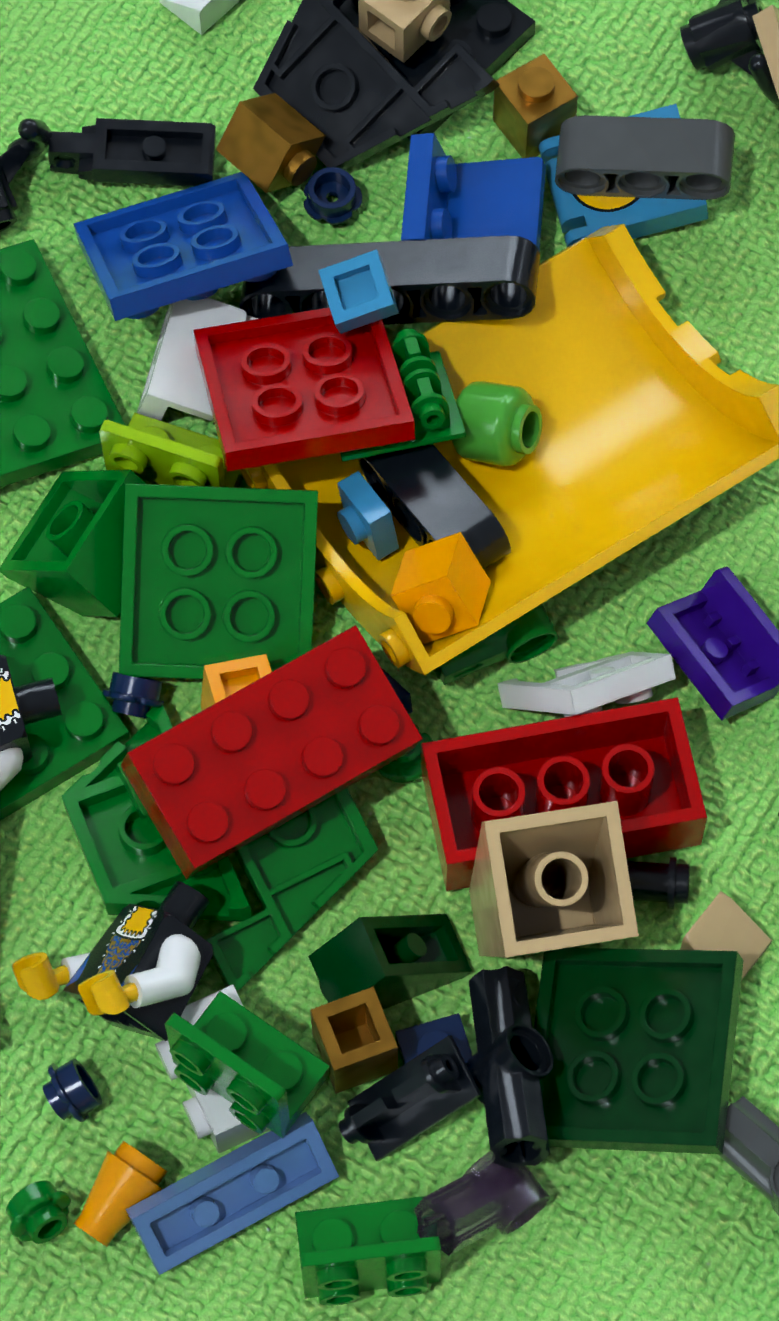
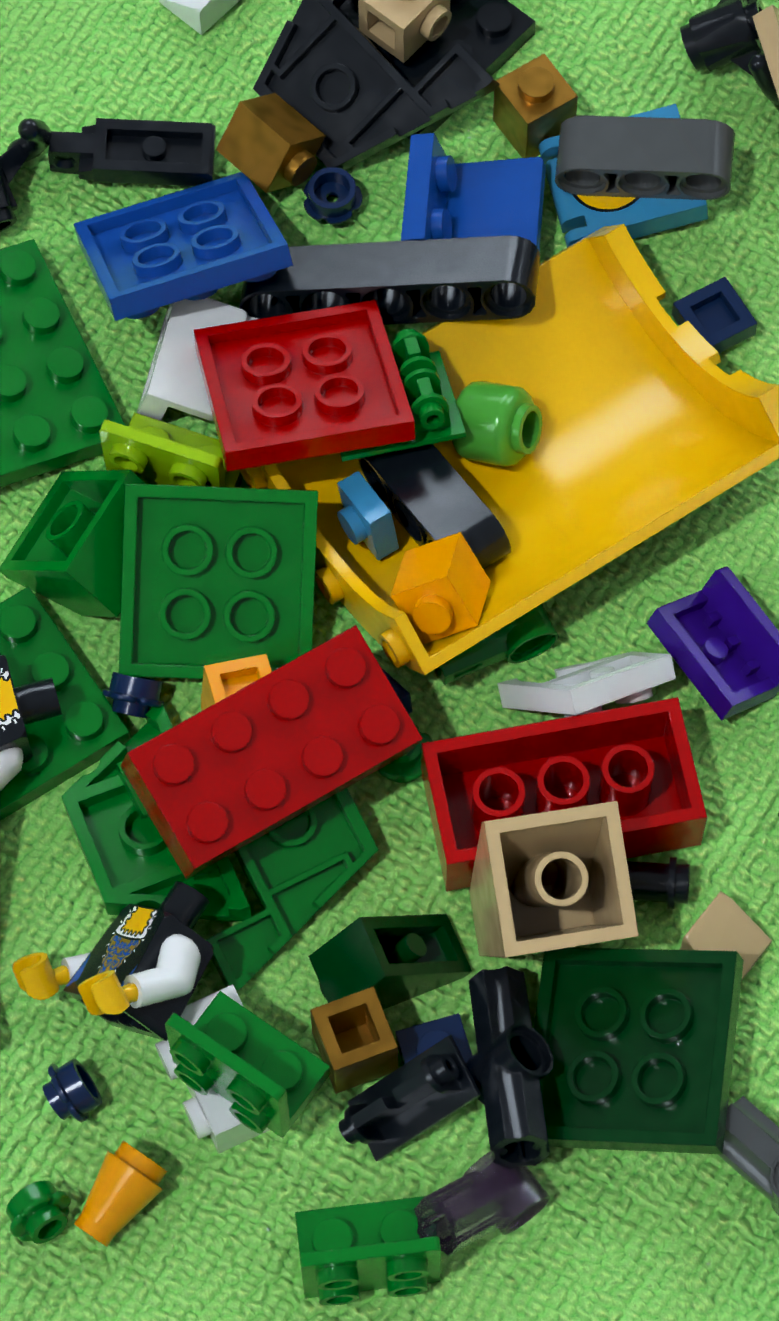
medium blue plate [125,1112,339,1275] -> none
dark azure plate [318,249,399,334] -> none
none -> dark blue plate [671,277,757,353]

